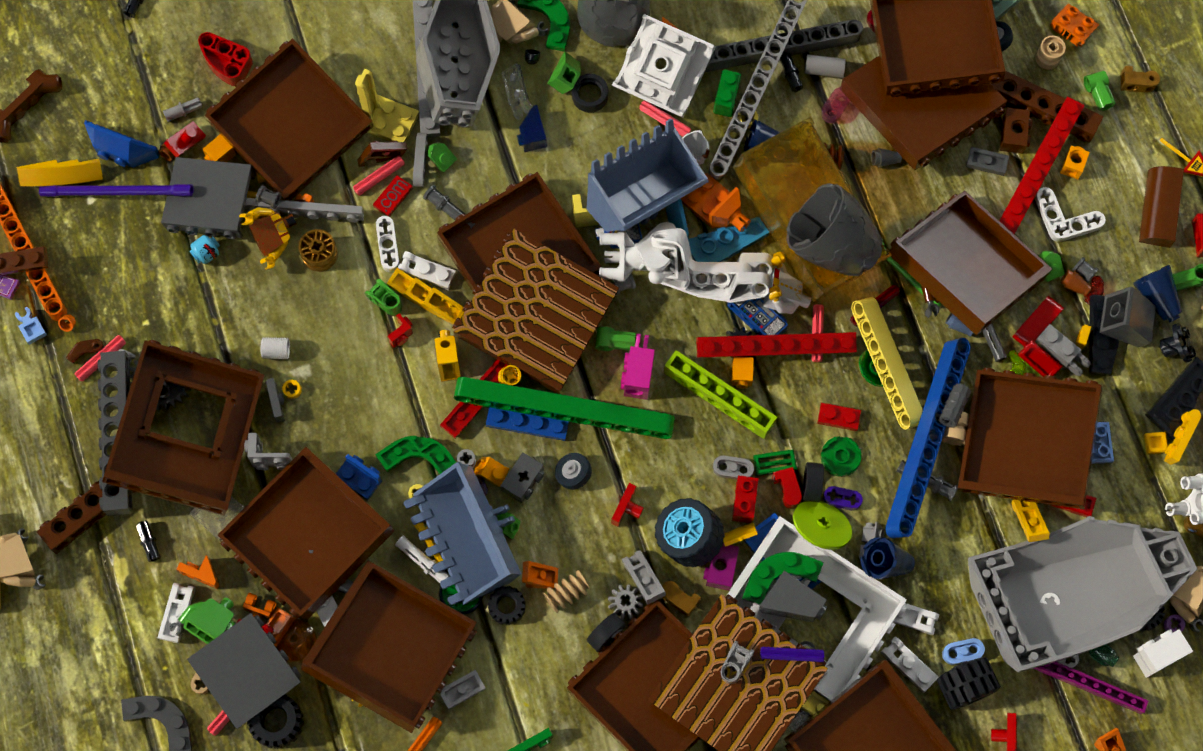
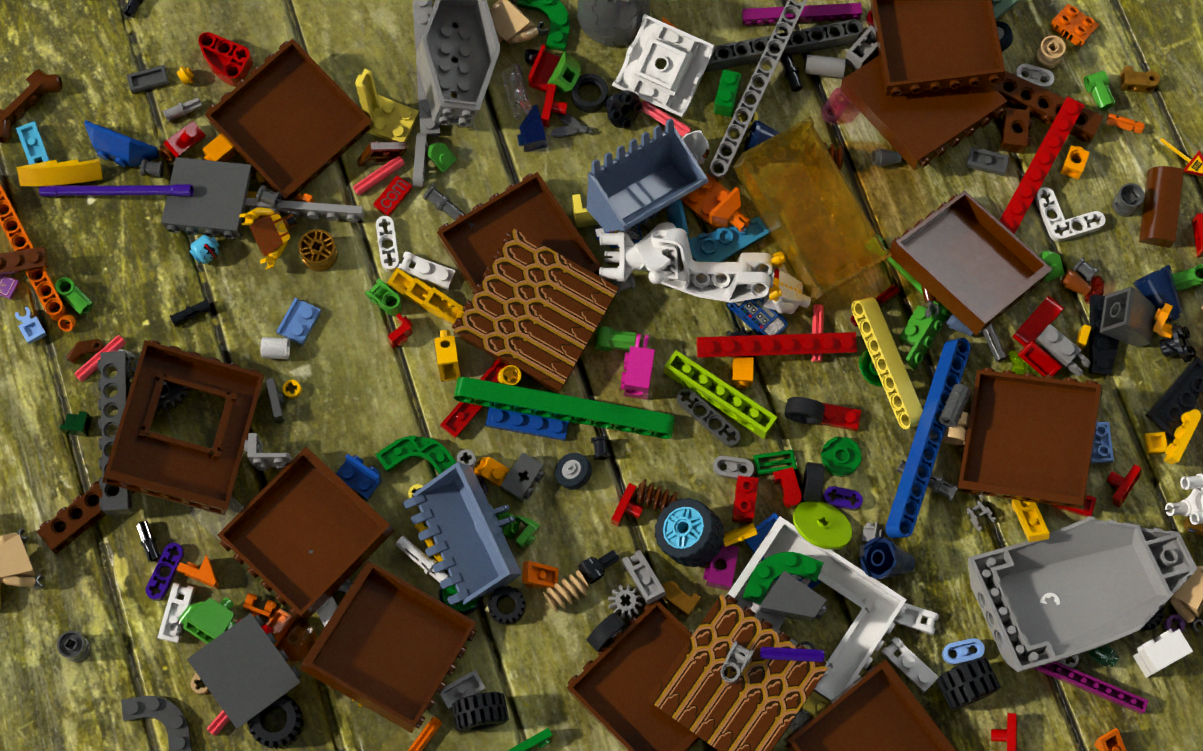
dark grey piece [786,183,883,276] -> none
none -> medium azure plate [16,121,50,165]
none -> bright green piece [56,277,94,316]
none -> dark grey wheel [57,631,91,663]
none -> dark green panel [59,411,92,437]
none -> dark grey tile [127,65,170,94]
none -> dark grey bush [140,159,164,178]
none -> dark purple beam [146,543,185,601]
none -> black pin [170,299,212,327]
none -> yellow plate [177,66,194,85]
none -> medium blue plate [276,298,322,346]
none -> black tyre [452,692,509,732]
none -> bright green plate [516,515,540,550]
none -> red panel [528,44,561,93]
none -> red tile [541,83,568,128]
none -> dark grey piece [551,113,593,138]
none -> black axle [578,550,619,584]
none -> black bush [591,436,611,460]
none -> black plate [606,90,643,129]
none -> reddish brown piece [632,479,678,513]
none -> dark grey beam [676,388,740,448]
none -> magenta piece [741,3,862,26]
none -> black tyre [784,397,825,425]
none -> light grey brick [845,26,878,71]
none -> bright green bracket [899,302,951,370]
none -> light grey piece [966,500,996,532]
none -> white plate [1015,64,1054,89]
none -> orange axle [1106,113,1145,134]
none -> red tile [1106,464,1141,508]
none -> dark grey wheel [1112,183,1144,217]
none -> light orange bracket [1152,303,1173,338]

